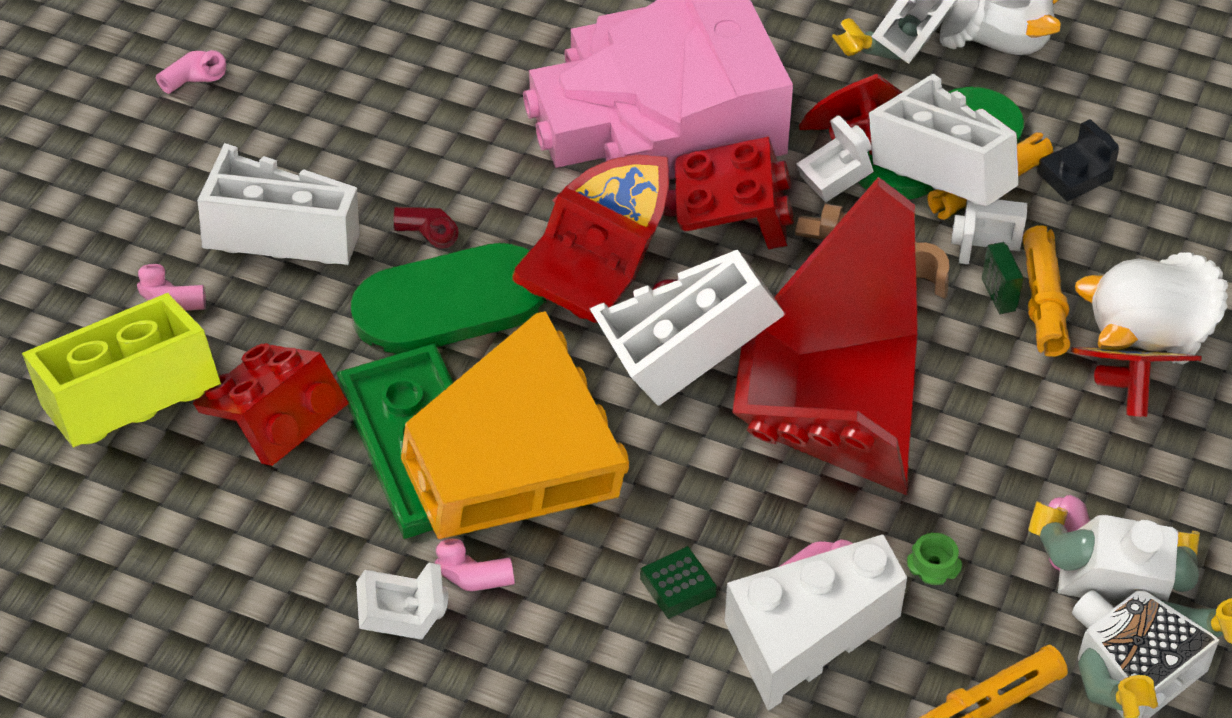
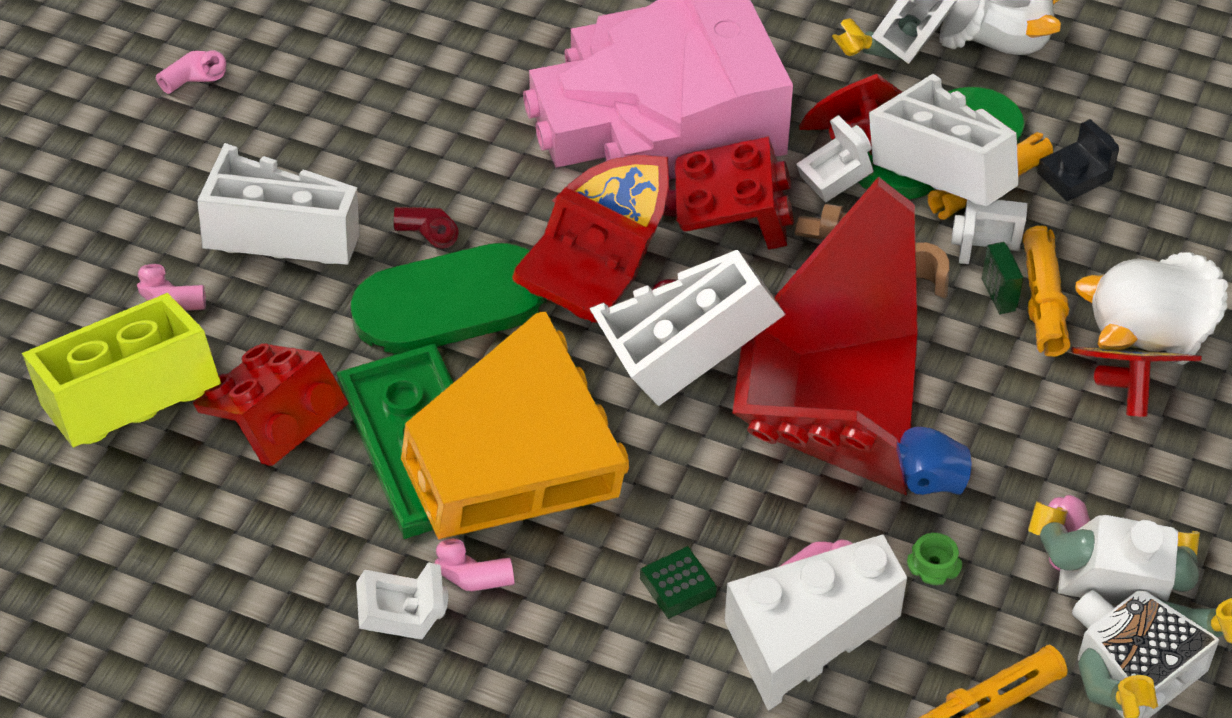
none -> blue piece [898,427,972,495]

